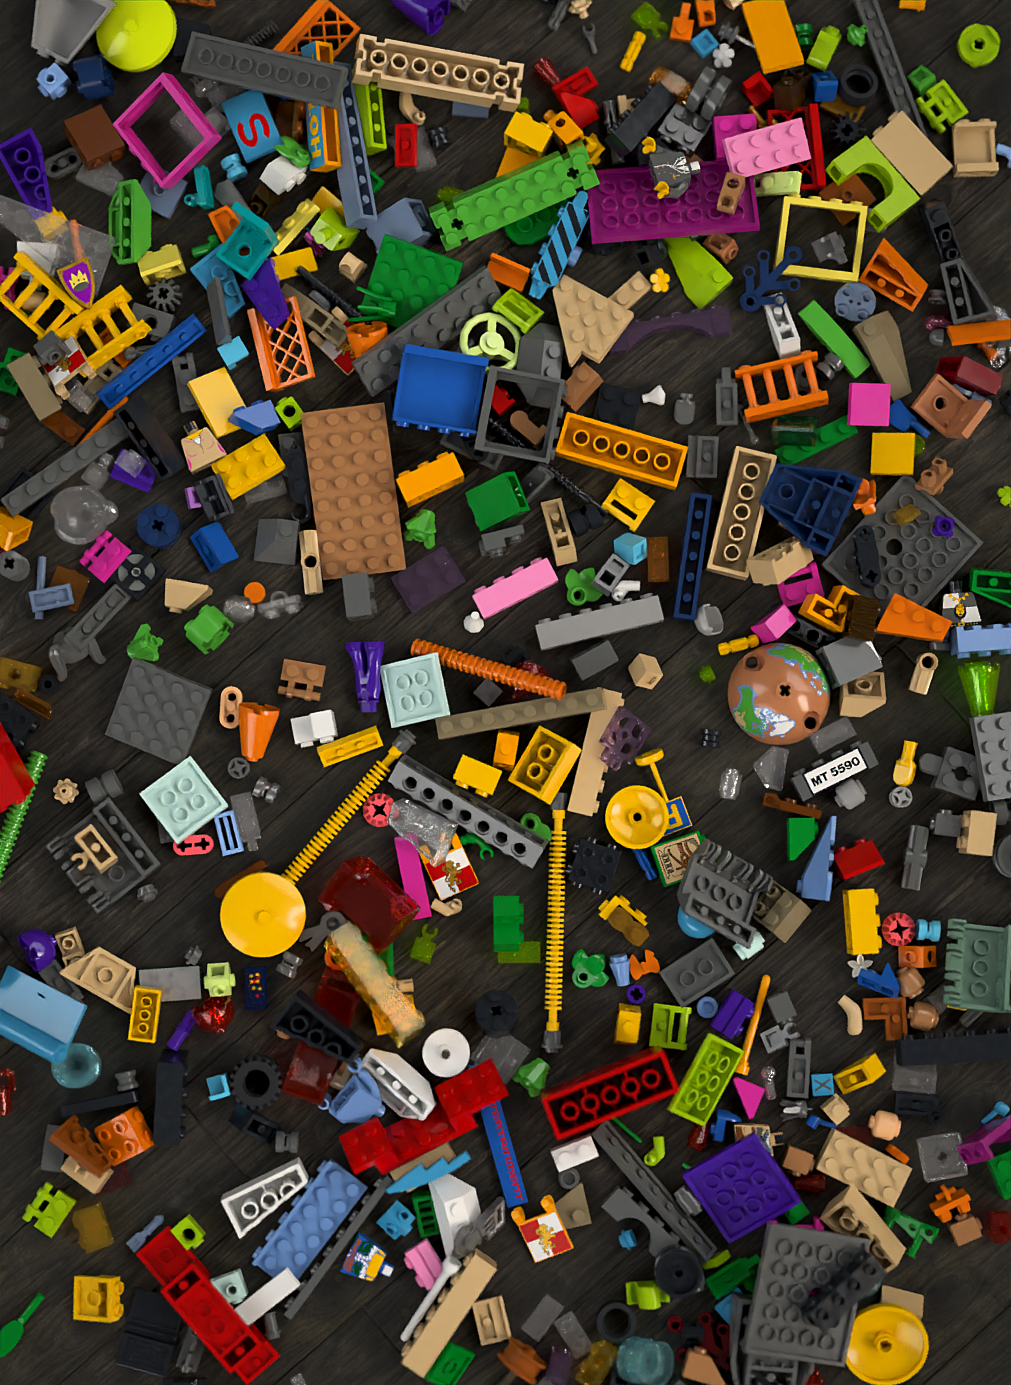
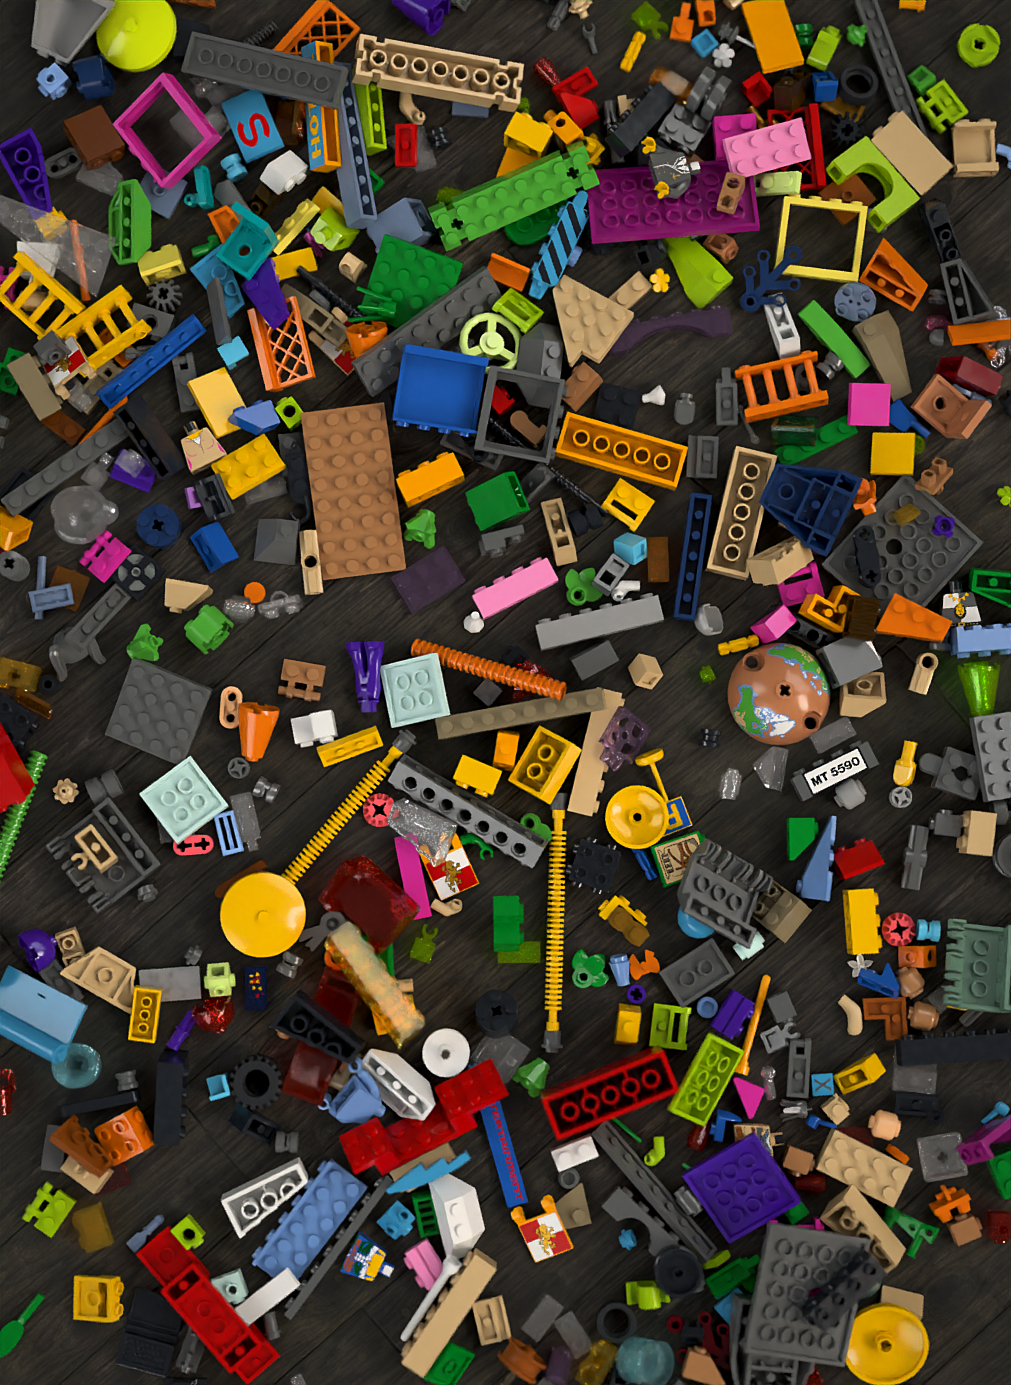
shield [56,257,95,310] -> none
bright green plate [274,136,311,168] -> none
dark grey brick [342,572,377,621] -> none
flat silver piece [454,1197,505,1257] -> none
reddish brown hinge [762,793,822,819] -> none
flat silver brick [811,231,848,265] -> none

